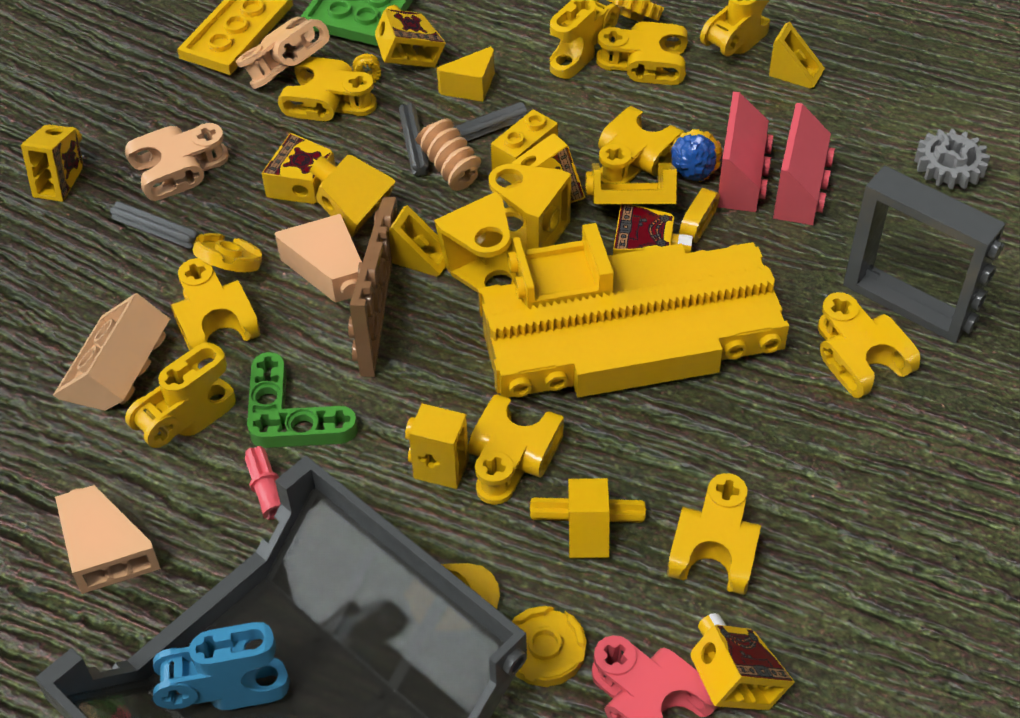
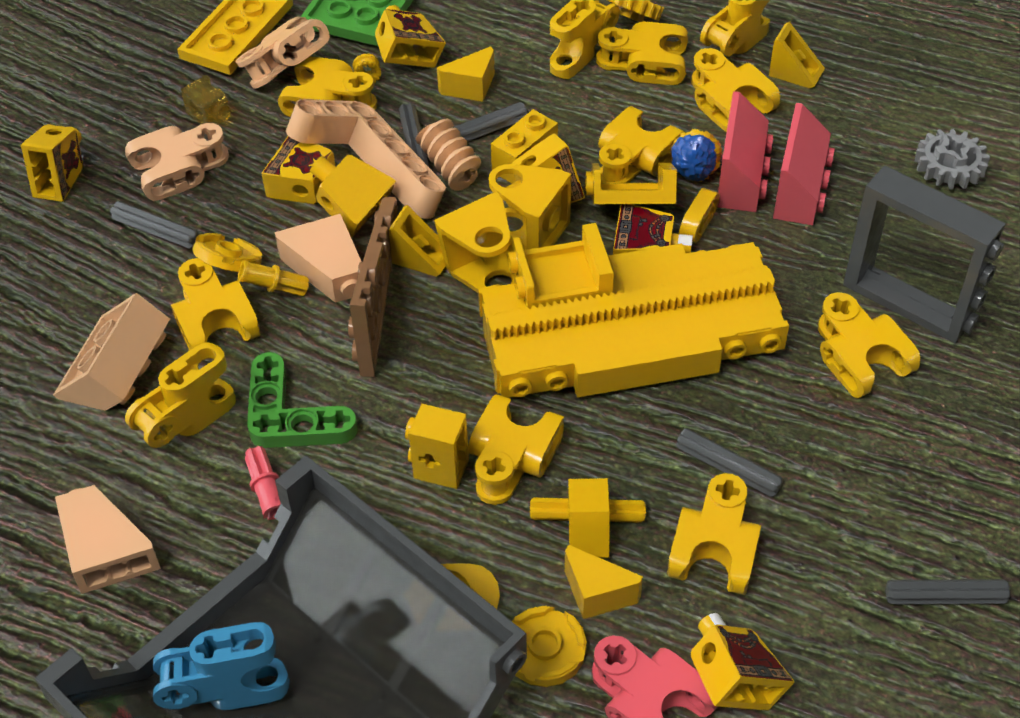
none -> clear yellow brick [181,75,231,125]
none -> yellow axle [238,260,309,296]
none -> light nougat beam [286,99,446,219]
none -> yellow slope [565,545,643,619]
none -> dark grey axle [676,428,783,497]
none -> yellow piece [691,48,780,133]
none -> dark grey axle [885,579,1010,604]

